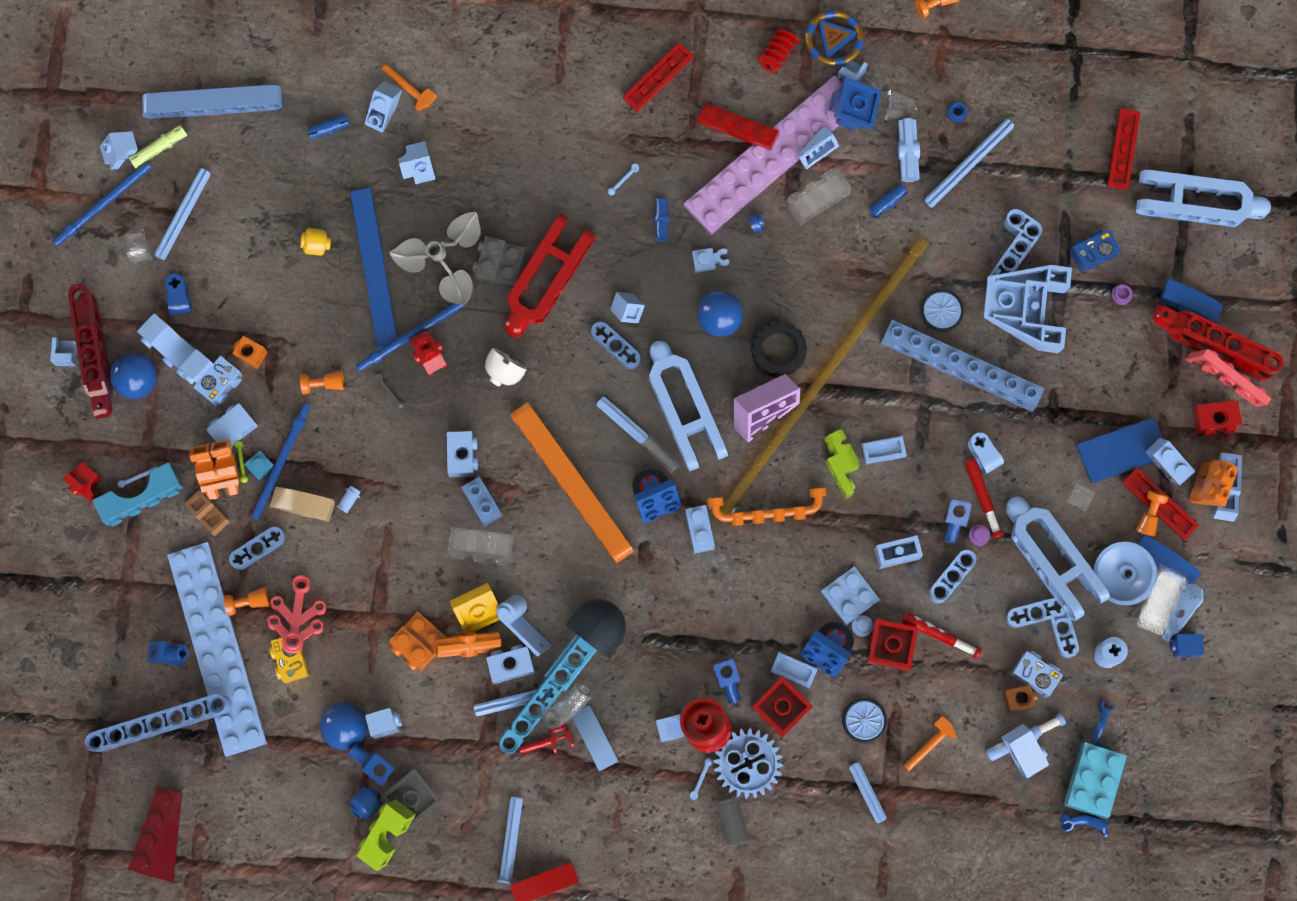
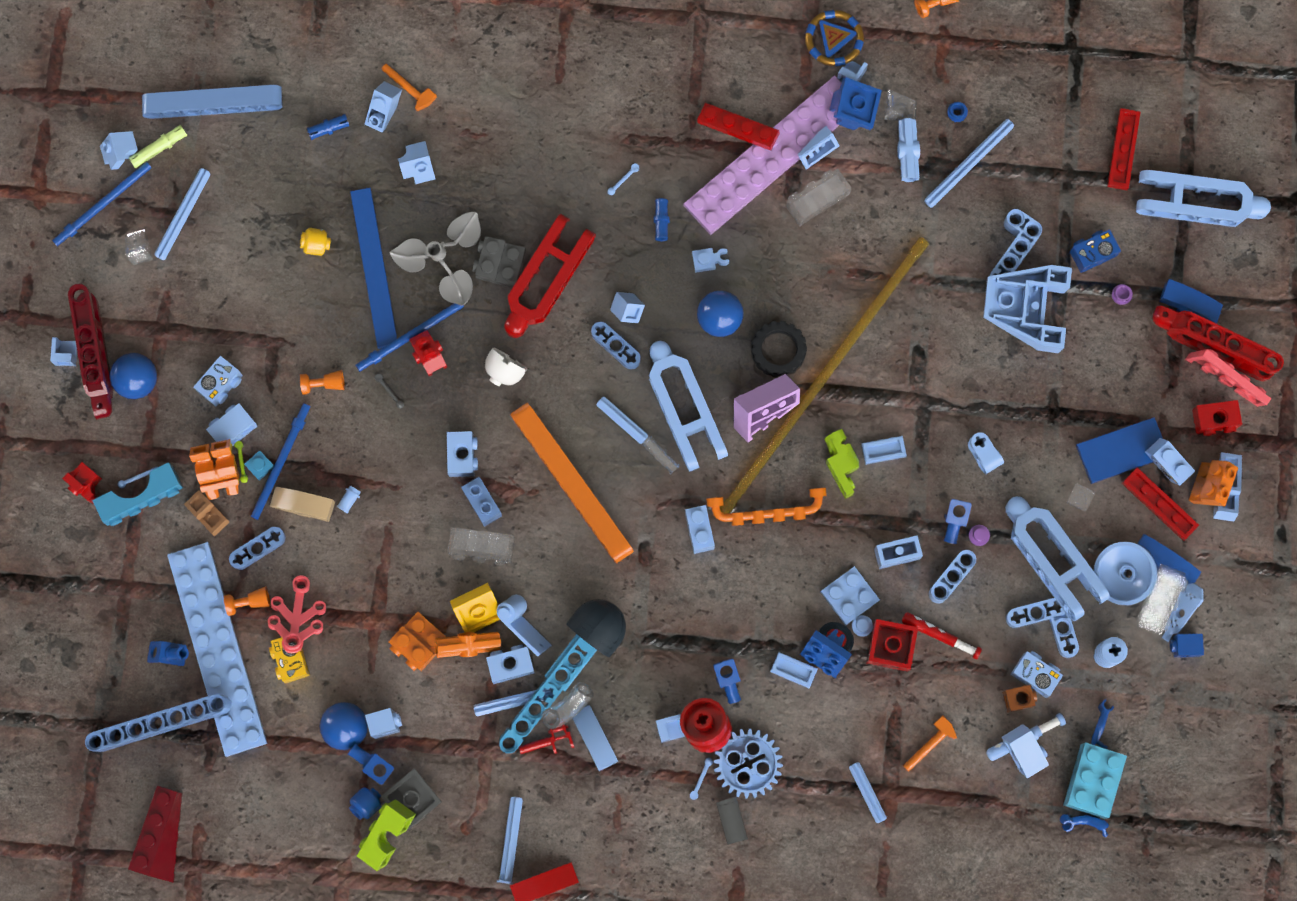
light blue brick [137,314,213,385] -> none
blue piece [165,274,192,315] -> none
orange brick [232,336,268,369] -> none
red plate [623,42,694,113] -> none
blue plate [632,469,682,523] -> none
blue plate [748,212,765,232] -> none
red brick [751,676,813,739] -> none
red piece [757,29,800,75] -> none
light blue wheel [842,698,887,744] -> none
blue pin [868,183,908,219] -> none
medium blue brick [881,320,1045,412] -> none
light blue wheel [920,290,964,332] -> none
red piece [964,458,1004,539] -> none
orange piece [1135,490,1169,537] -> none

